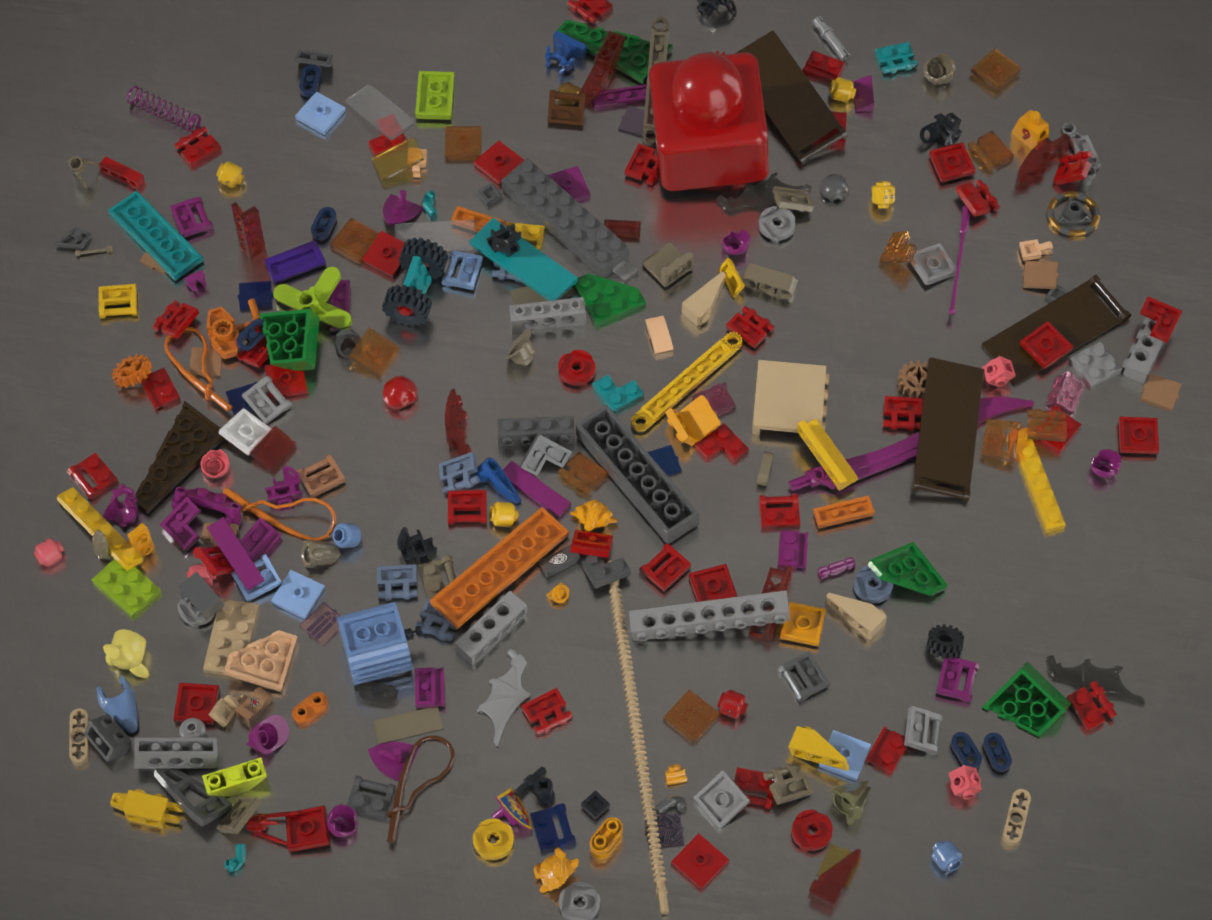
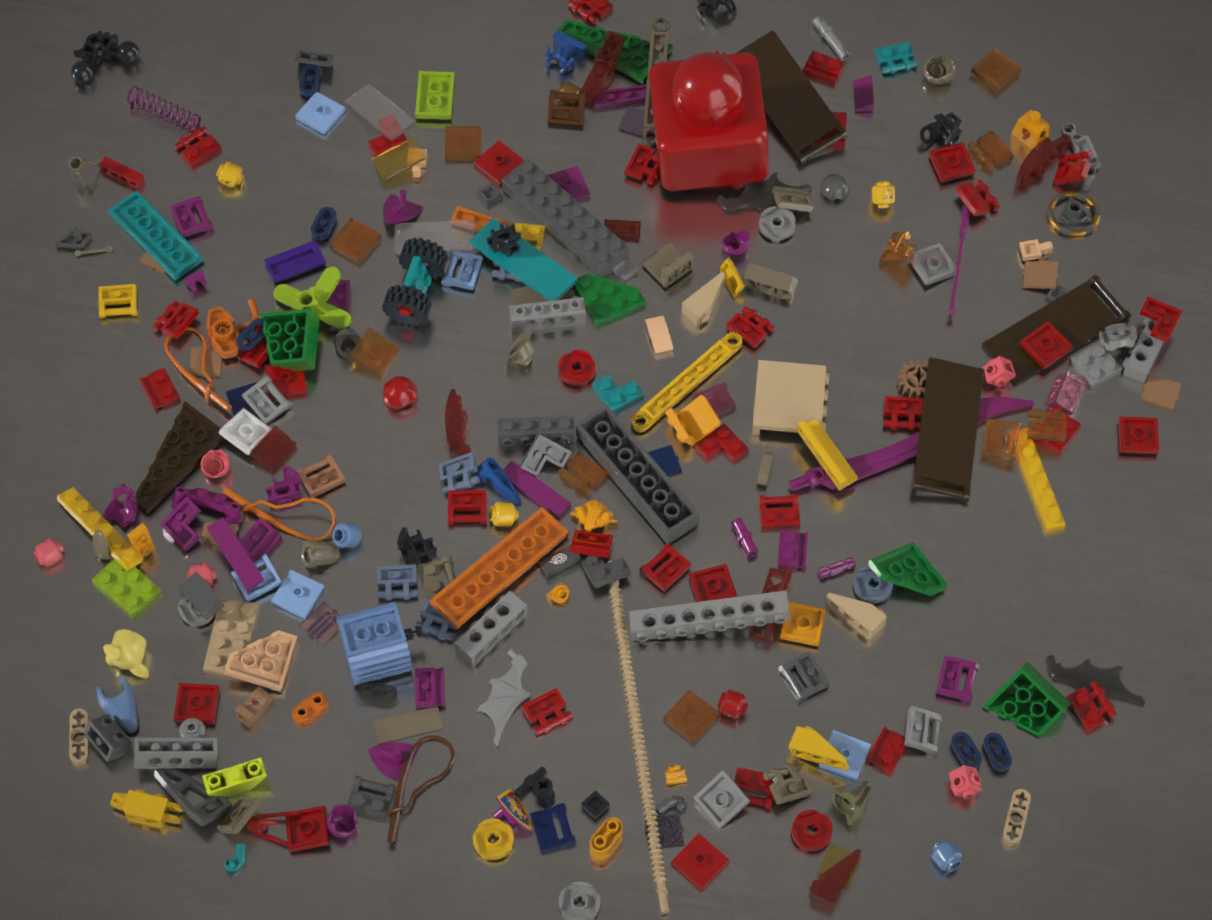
red plate [67,453,118,500] -> none
orange gear [111,354,152,388] -> none
red plate [193,544,234,576] -> none
tan slope [208,695,247,727] -> none
clear red fence [231,202,266,260] -> none
clear blue piece [237,281,274,311] -> none
magenta piece [246,714,289,754] -> none
red plate [362,230,405,278] -> none
teal arm [421,190,438,217] -> none
light orange hair [533,847,579,893] -> none
orange plate [813,495,875,529] -> none
yellow head [829,77,856,103] -> none
black tyre [927,624,964,660] -> none
magenta hair [1091,449,1121,479] -> none
none -> black piece [71,31,140,83]
none -> magenta pin [731,517,759,557]
none -> light grey plate [1099,323,1138,351]

